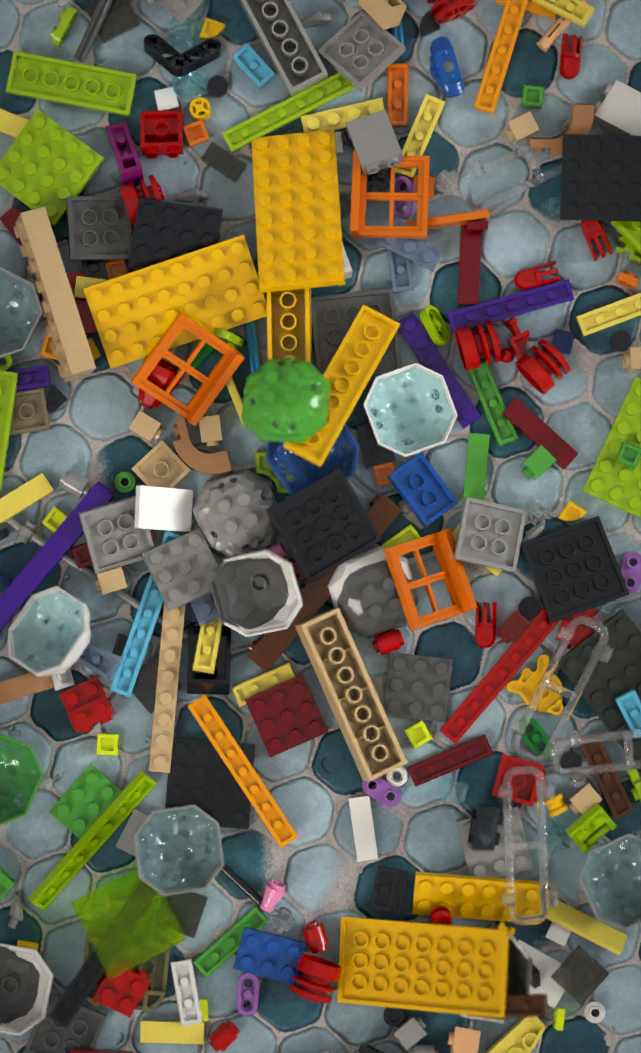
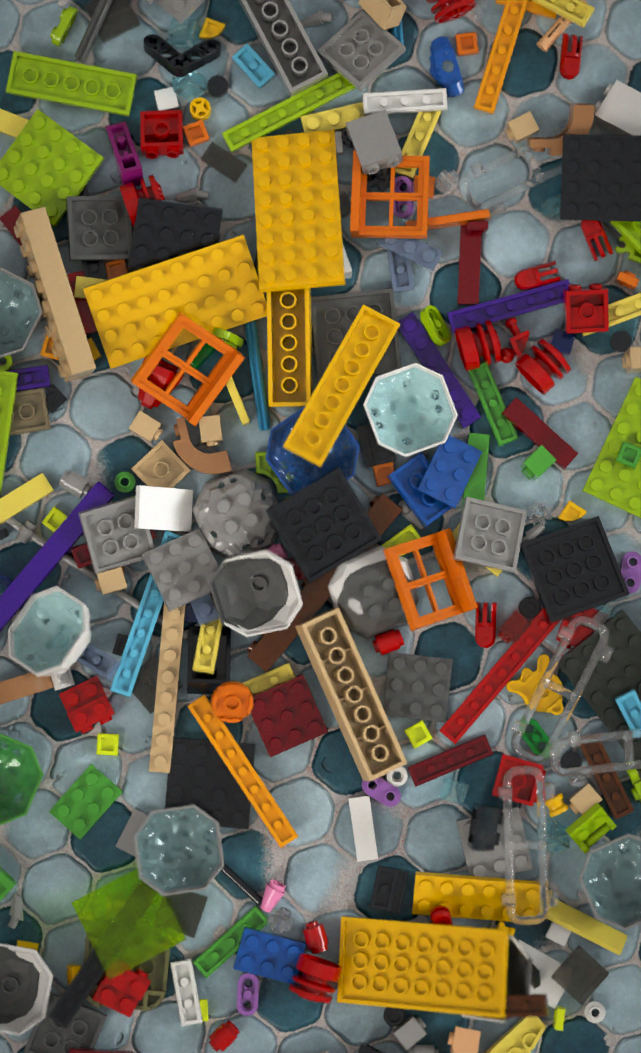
lime plate [28,771,157,911] -> none
light yellow tile [140,1020,205,1044] -> none
bright green rock [241,358,331,443] -> none
orange tile [387,63,409,127] -> none
black tile [419,10,440,38] -> none
bright green tile [521,85,544,109] -> none
none -> yellow tile [67,963,81,986]
none -> orange tile [211,681,254,723]
none -> white tile [362,88,448,115]
none -> blue plate [416,435,482,509]
none -> orange tile [455,32,479,56]
none -> red plate [563,283,609,334]

